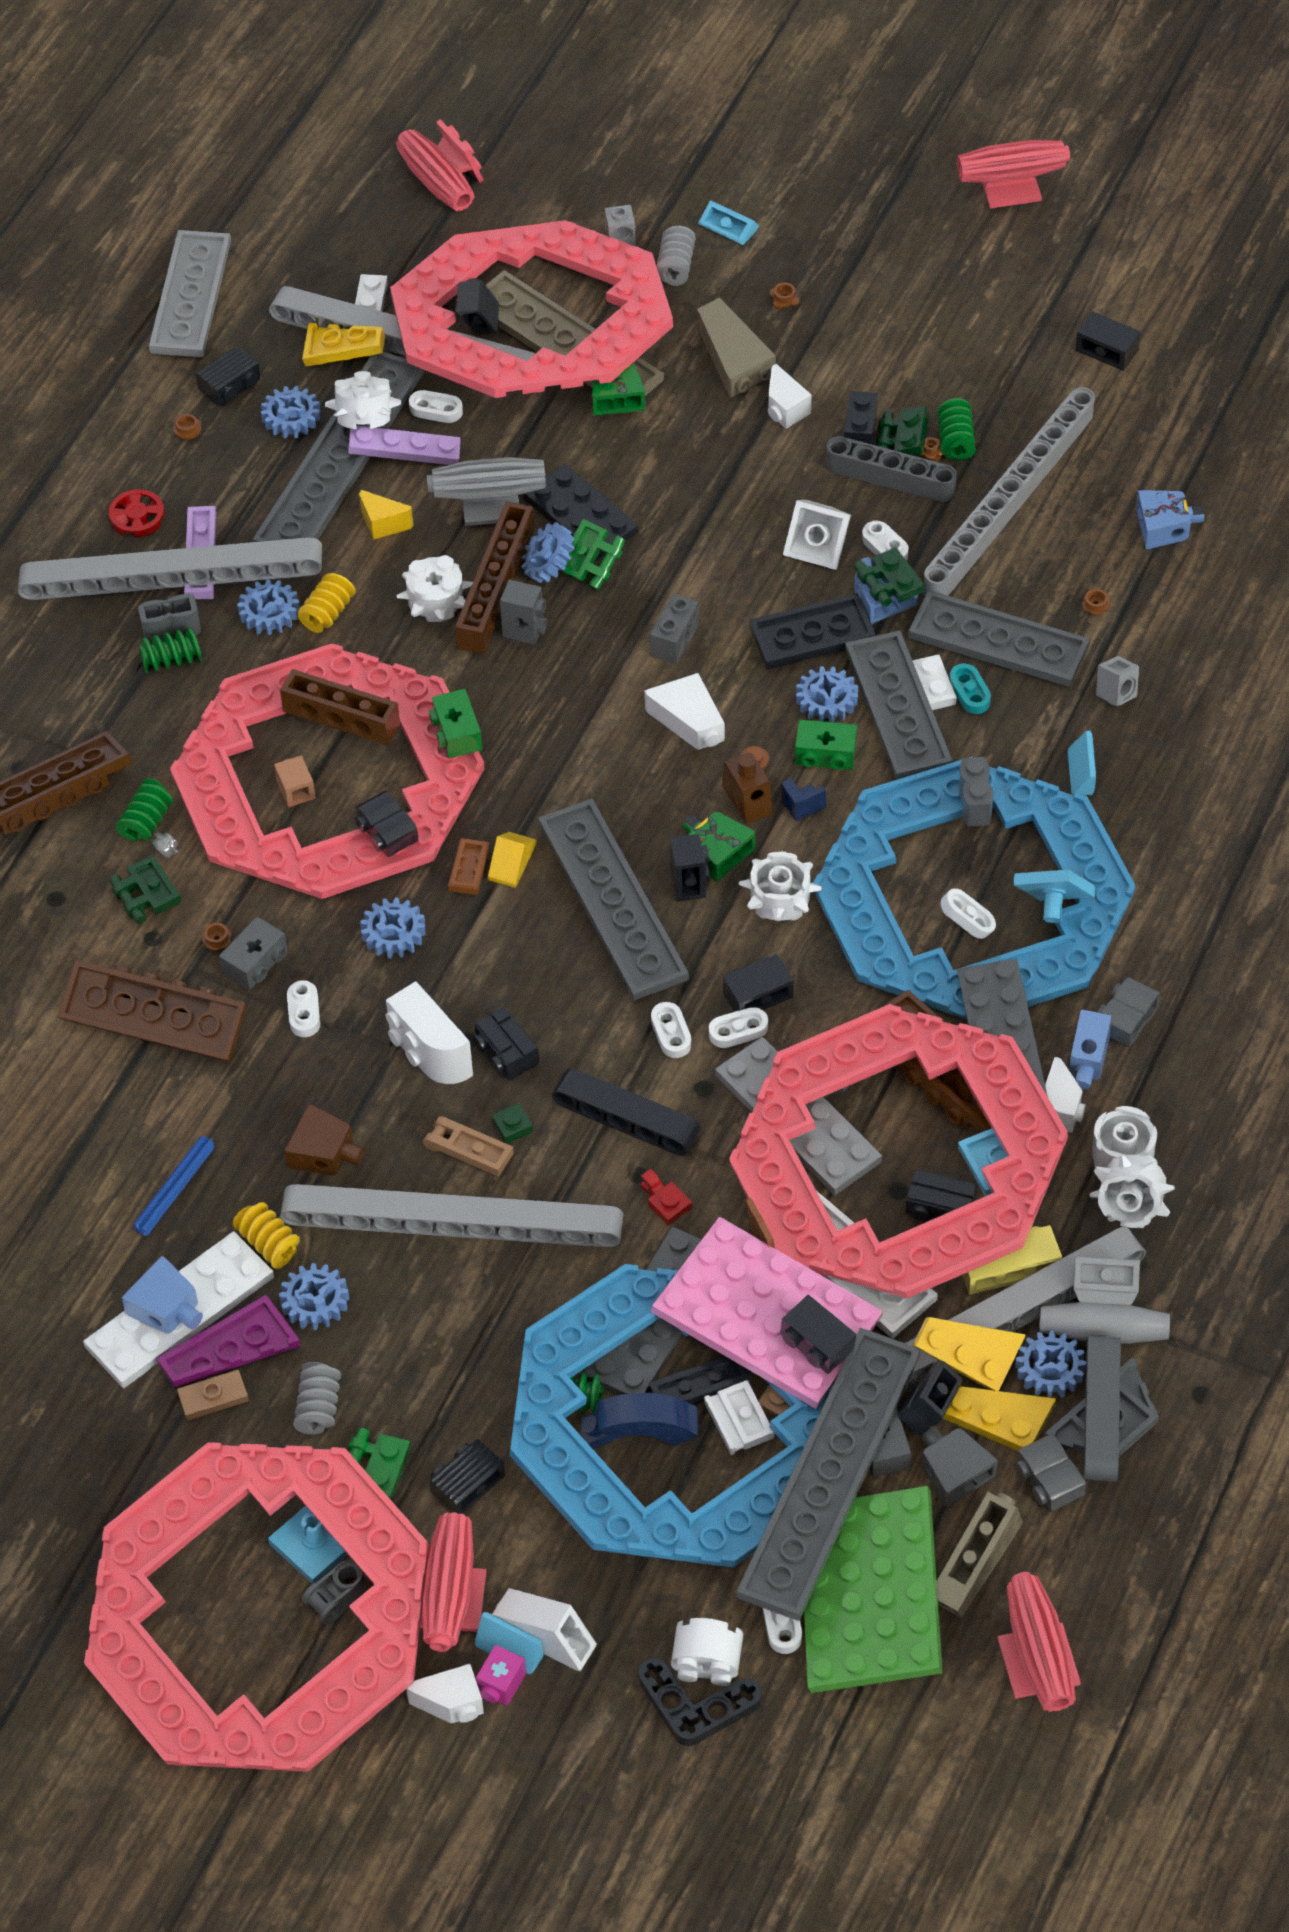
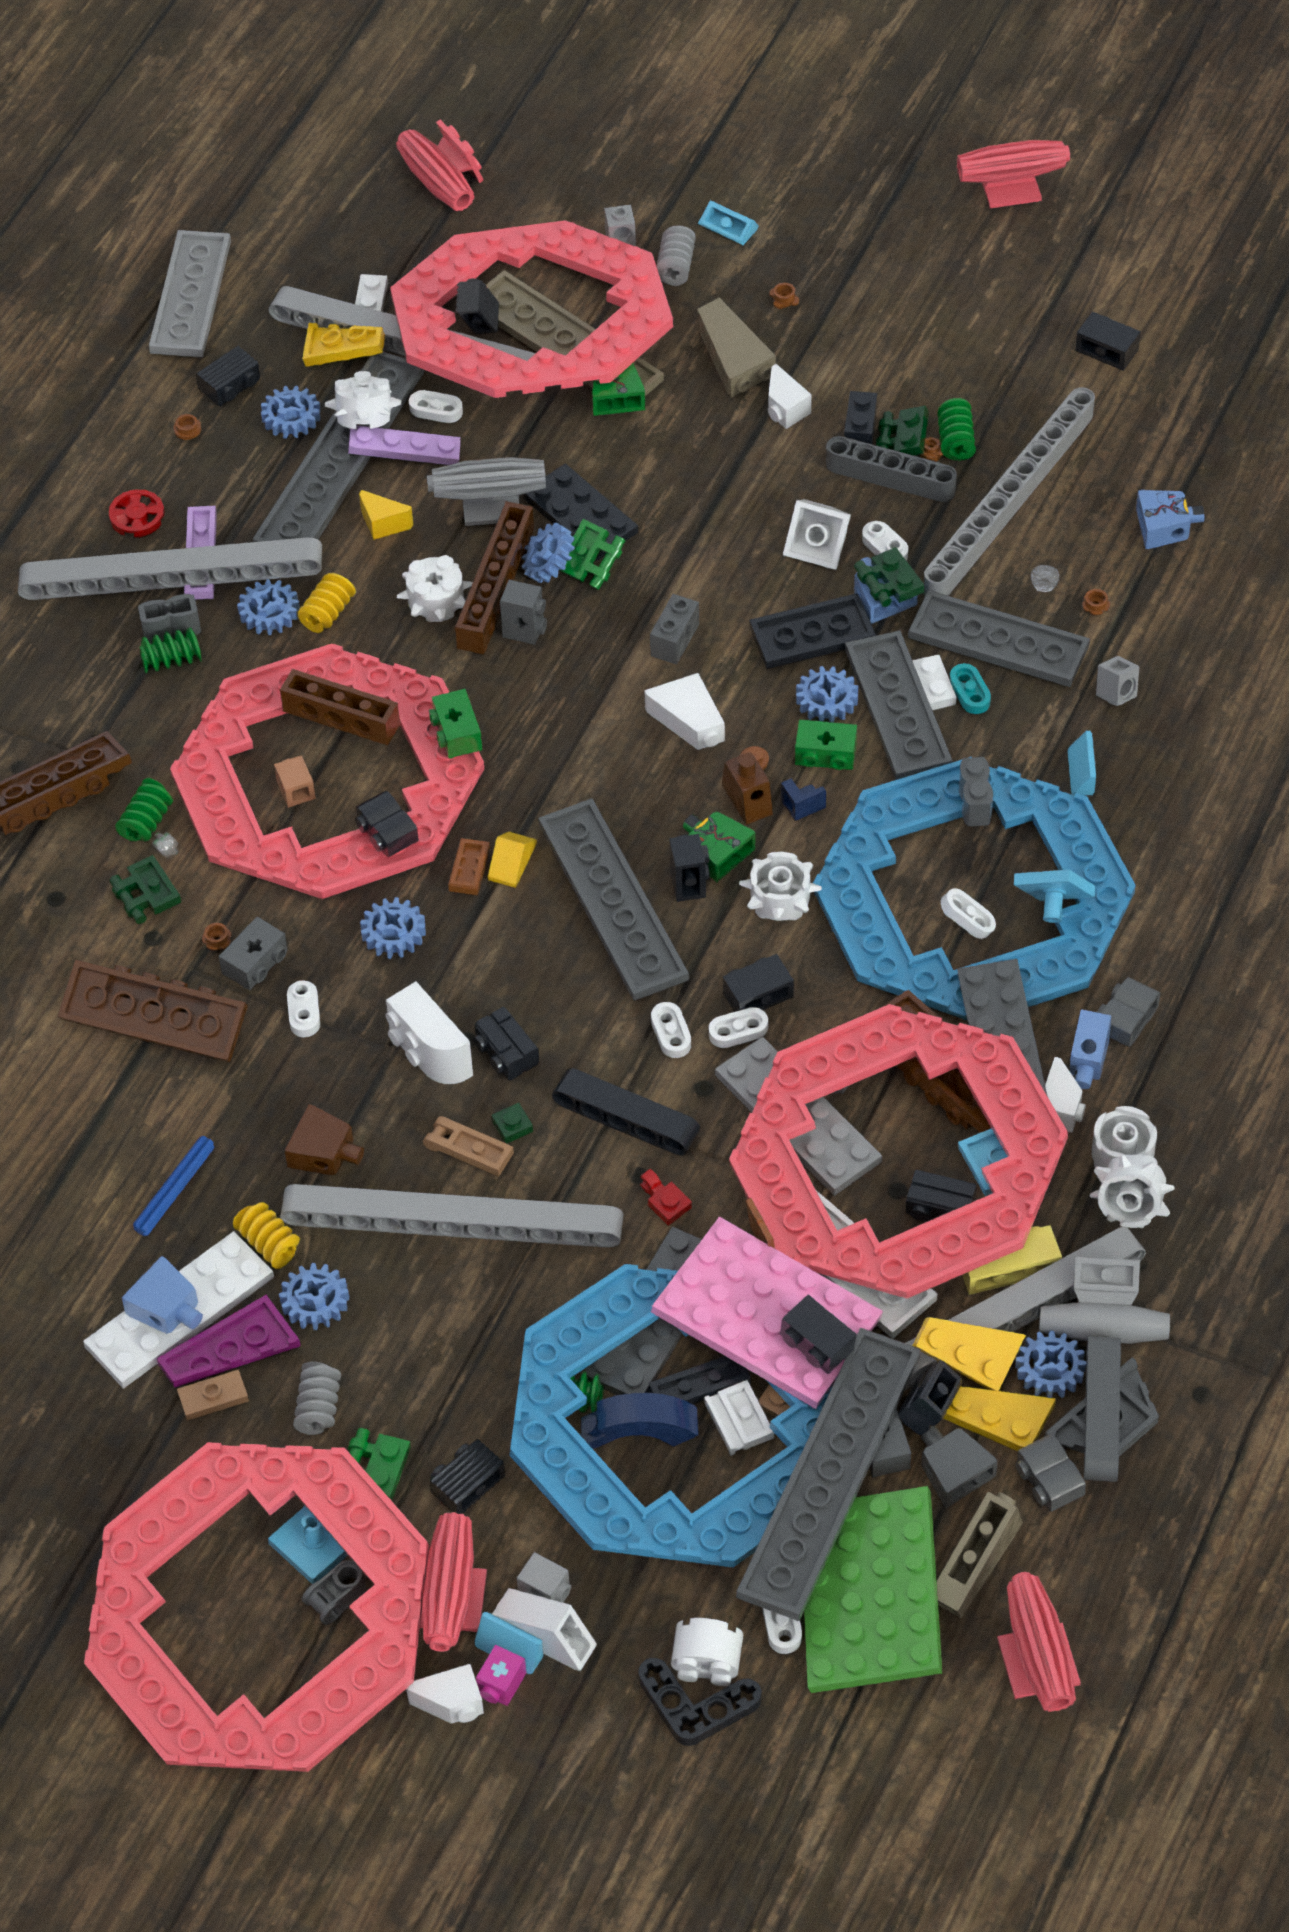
none -> light grey brick [517,1552,571,1603]
none -> clear plate [1031,565,1059,592]

